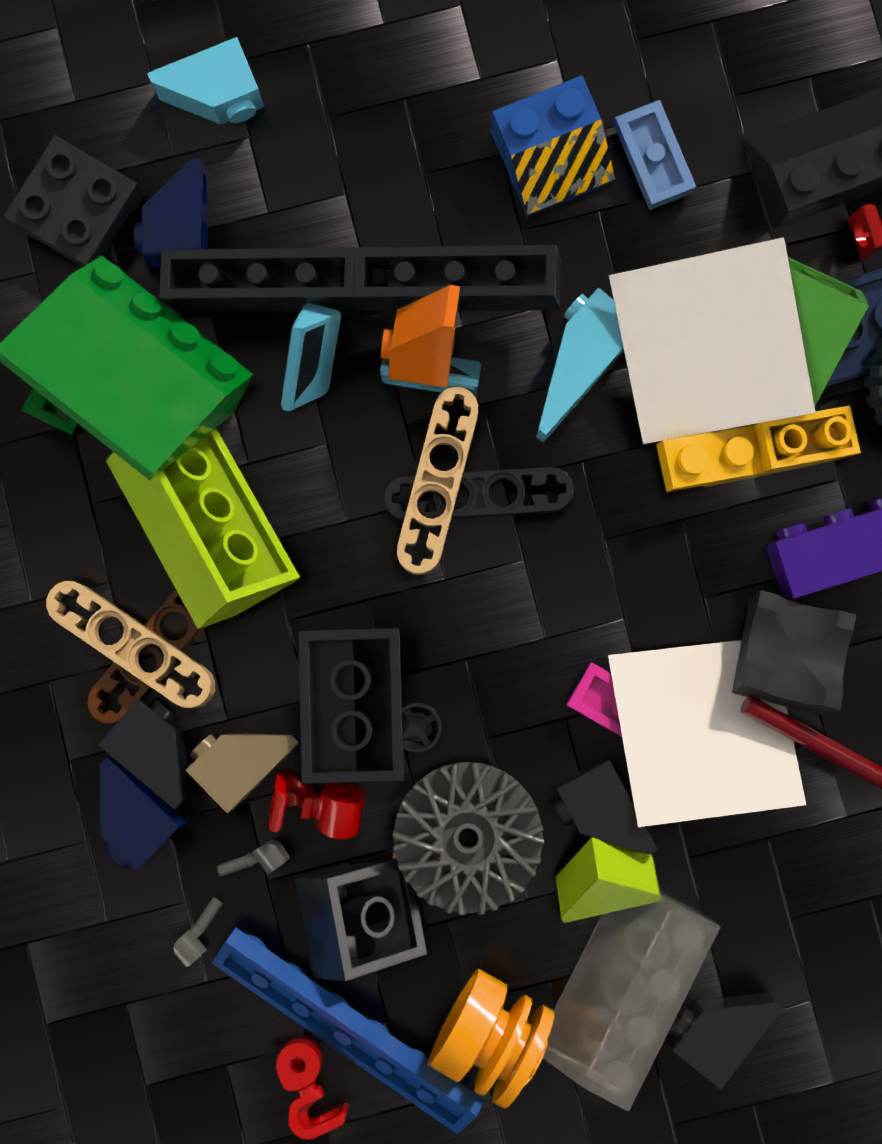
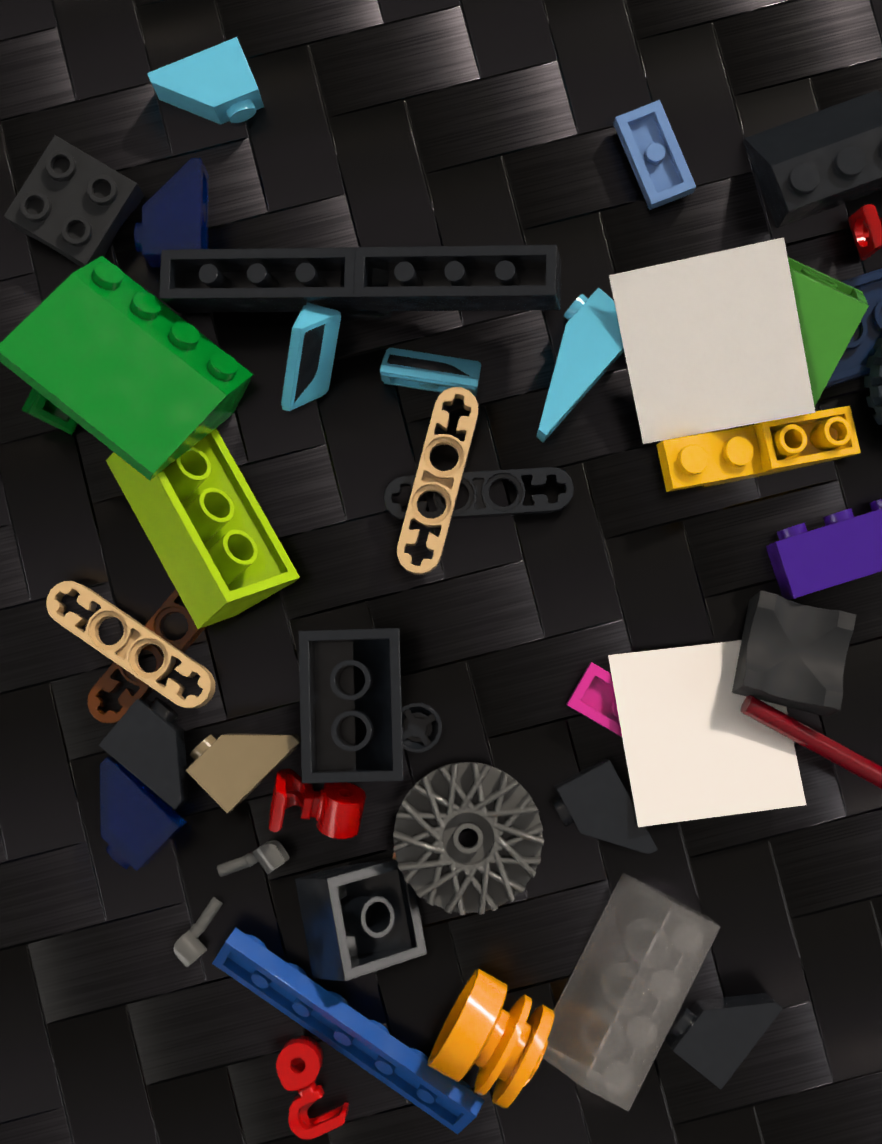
orange slope [381,285,460,388] -> none
slope [491,75,615,217] -> none
lime slope [556,837,661,923] -> none

